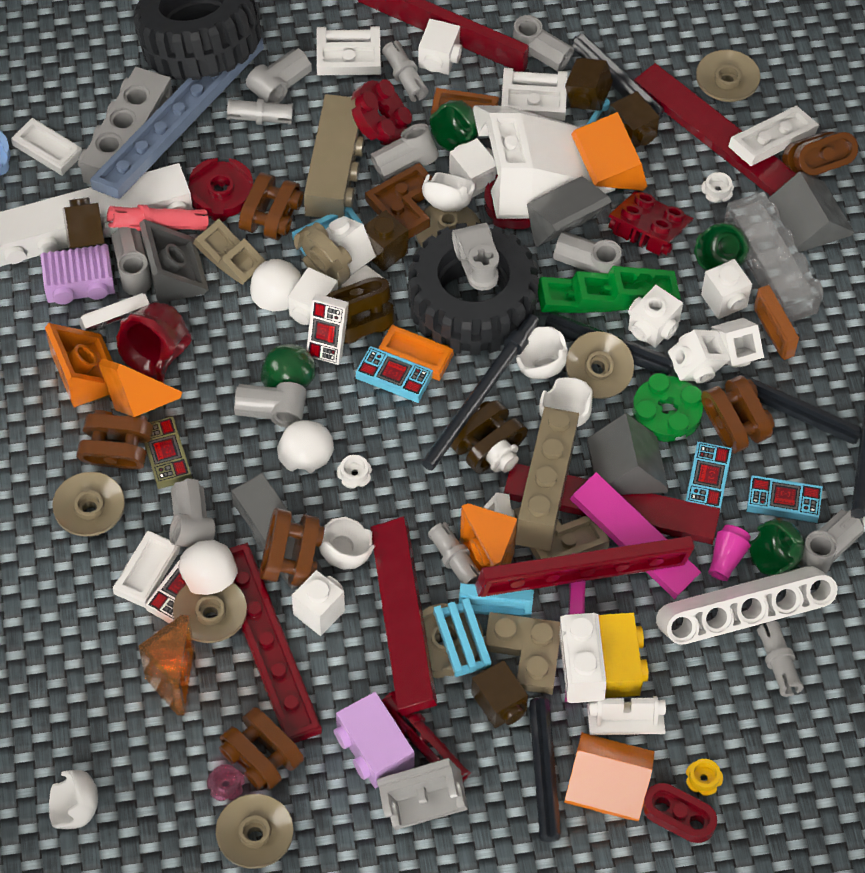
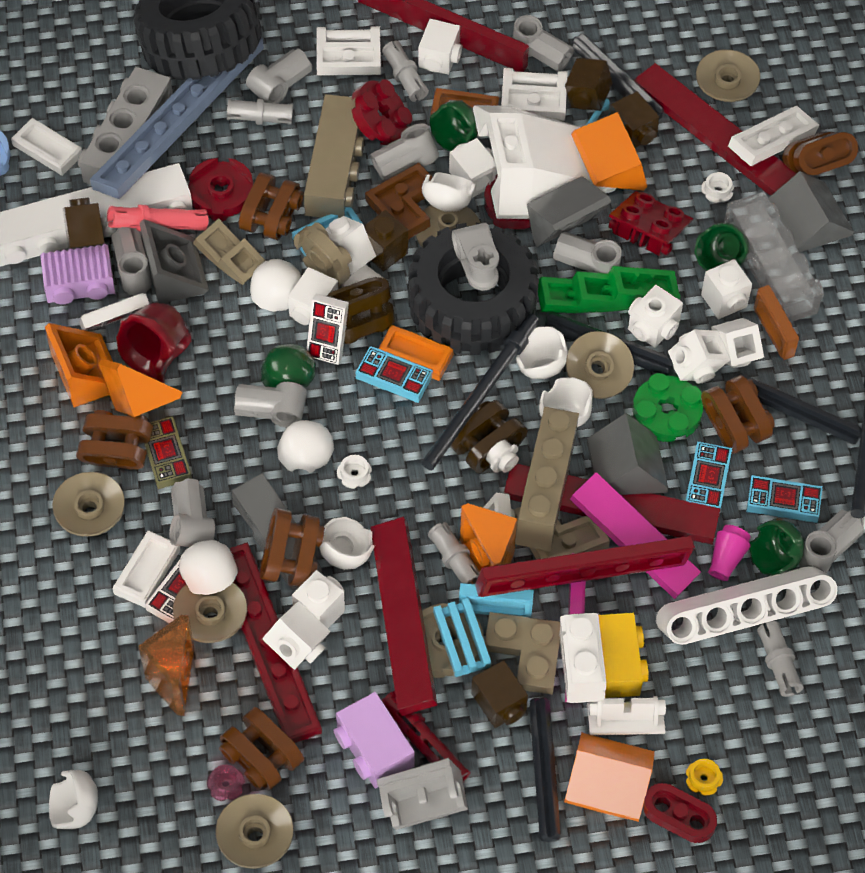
none -> white brick [263,601,331,670]

